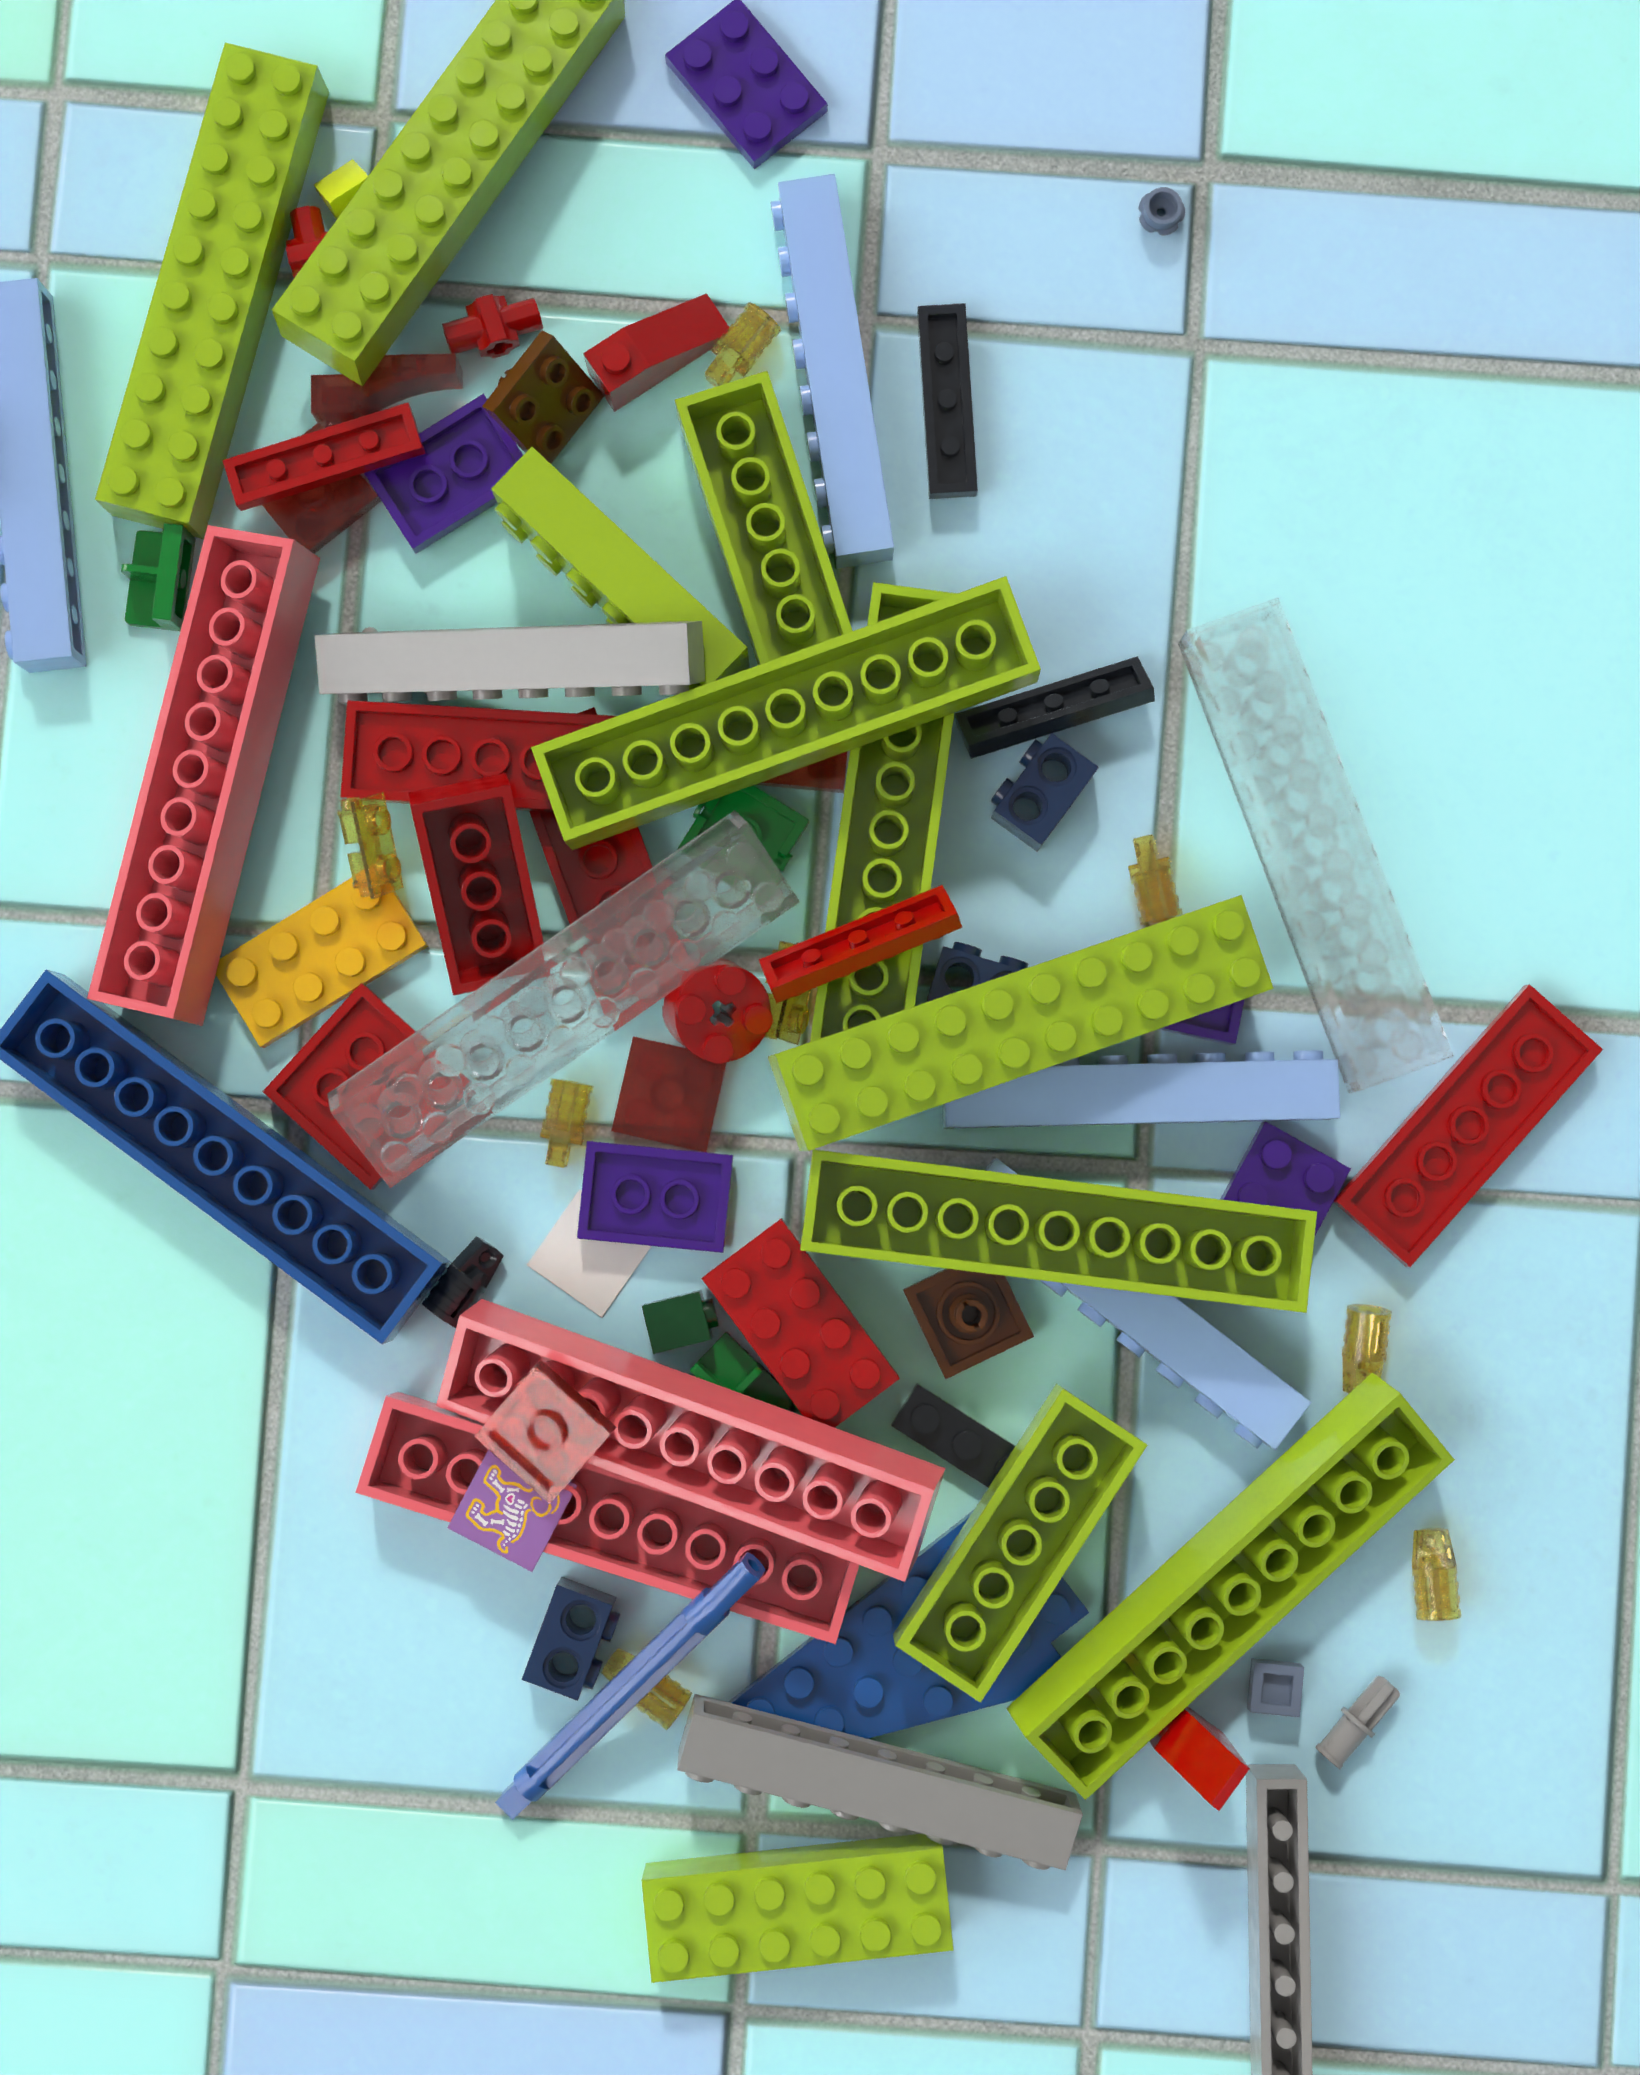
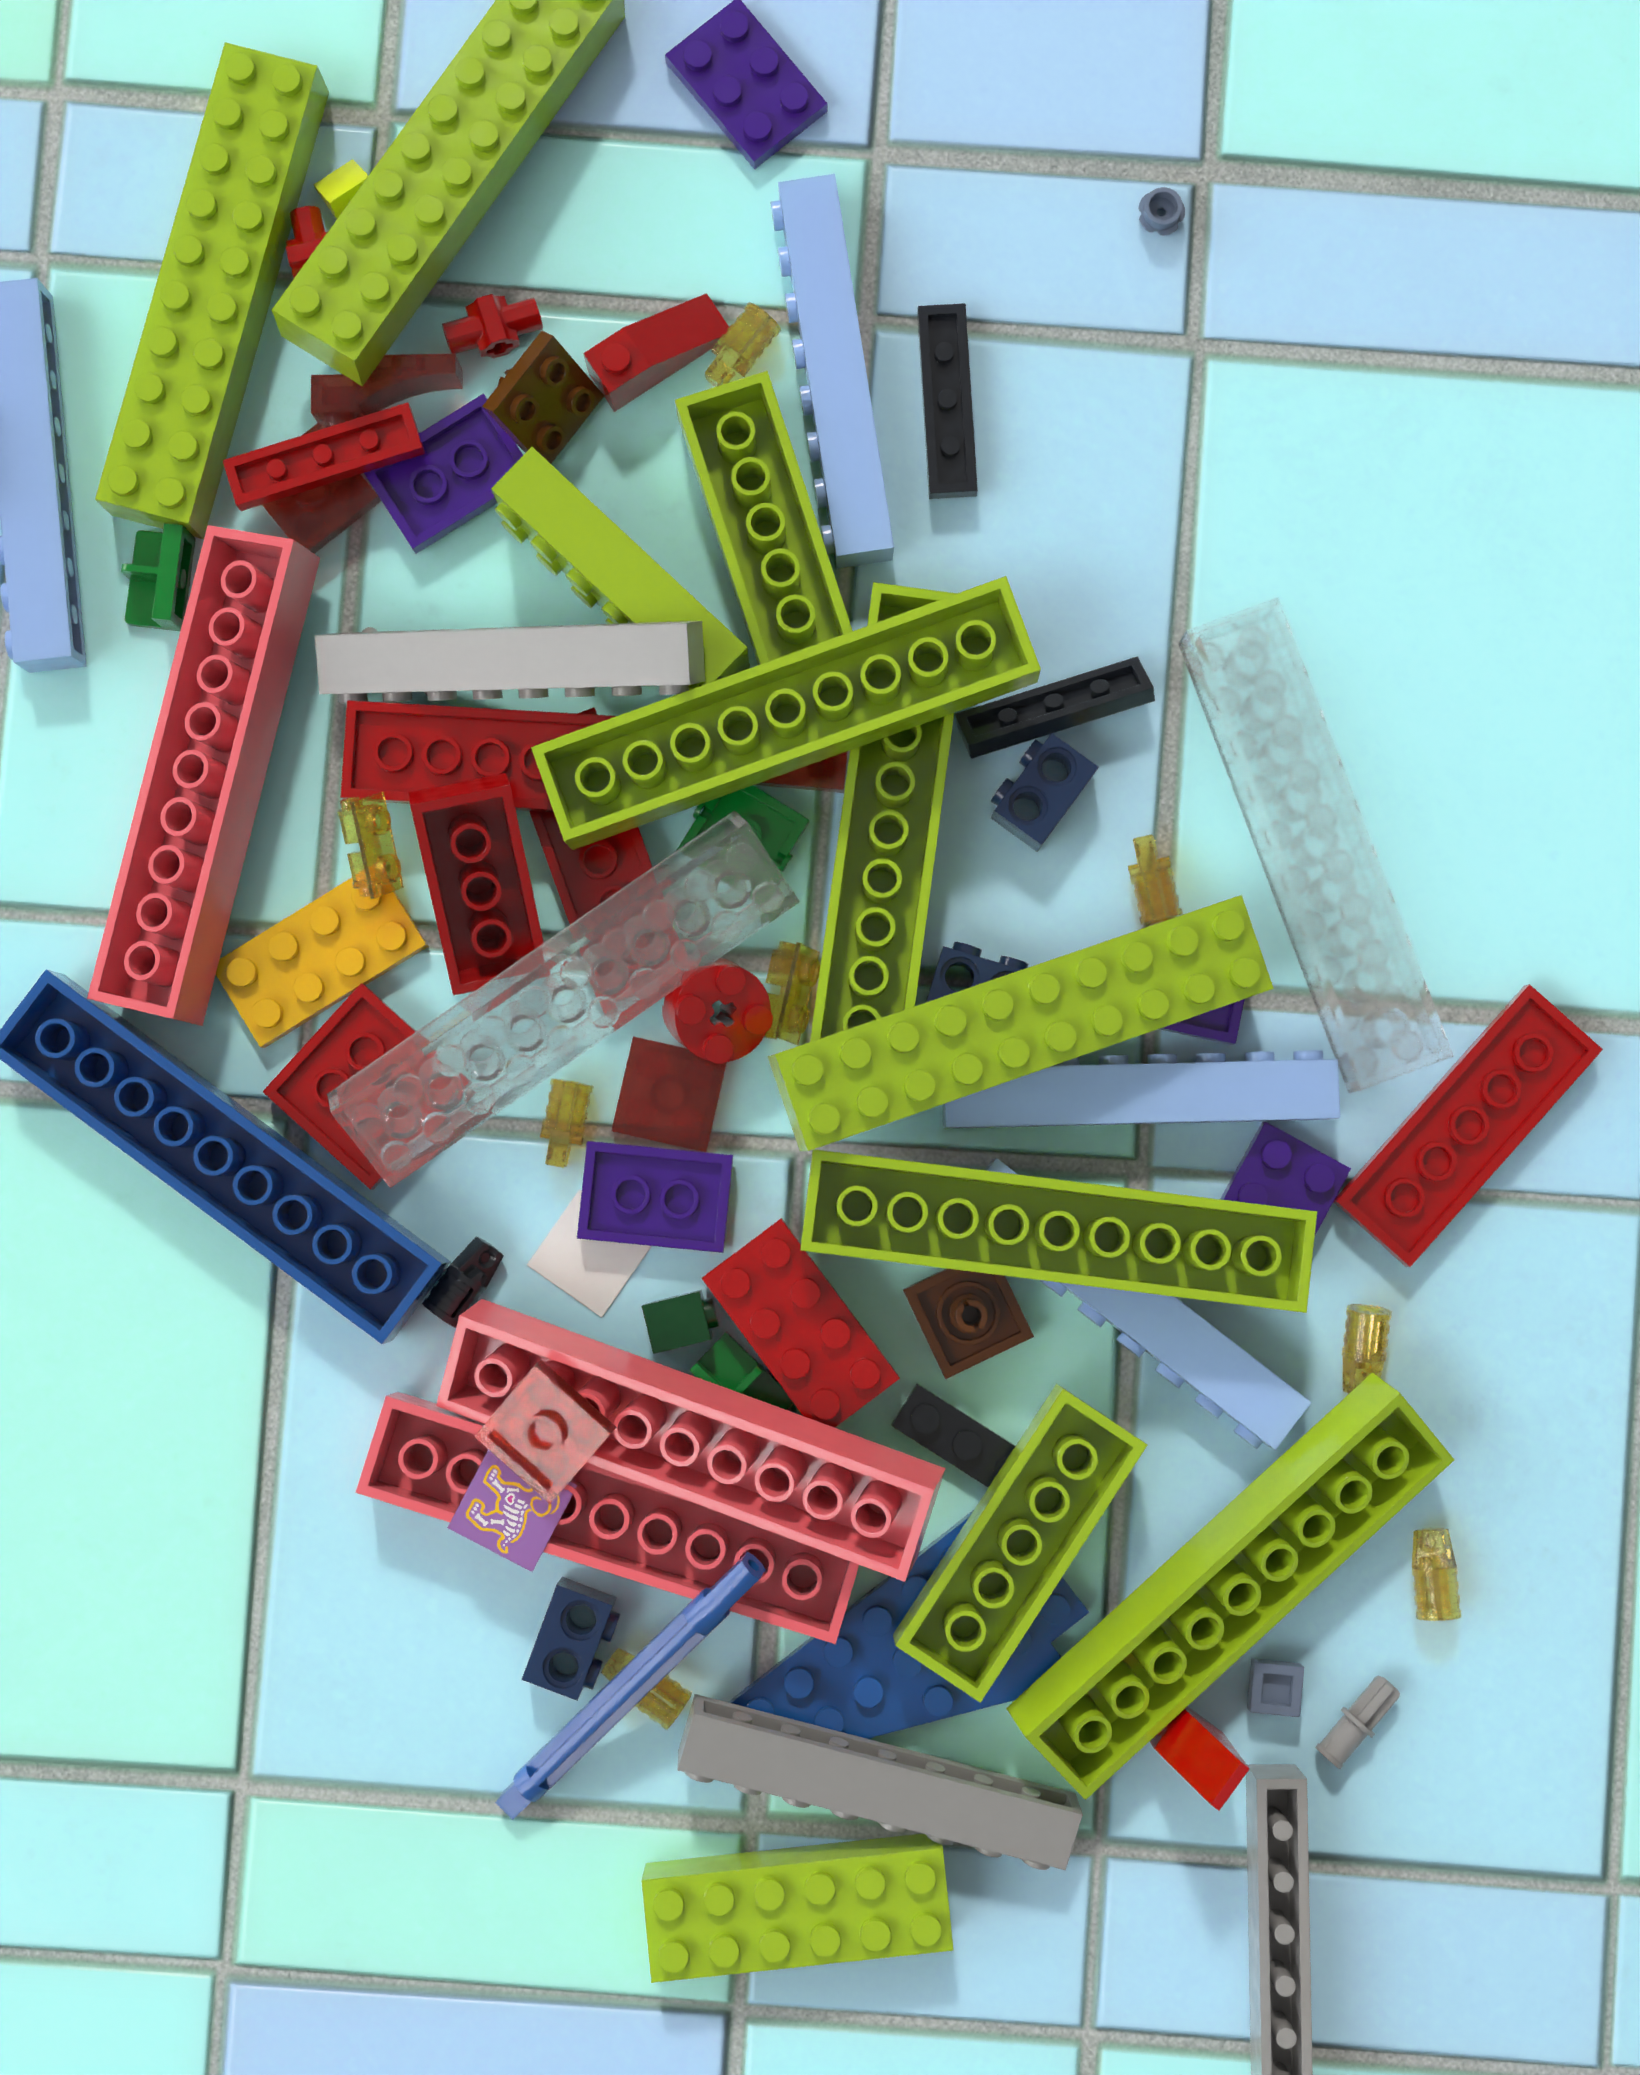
red plate [759,885,962,1004] -> none

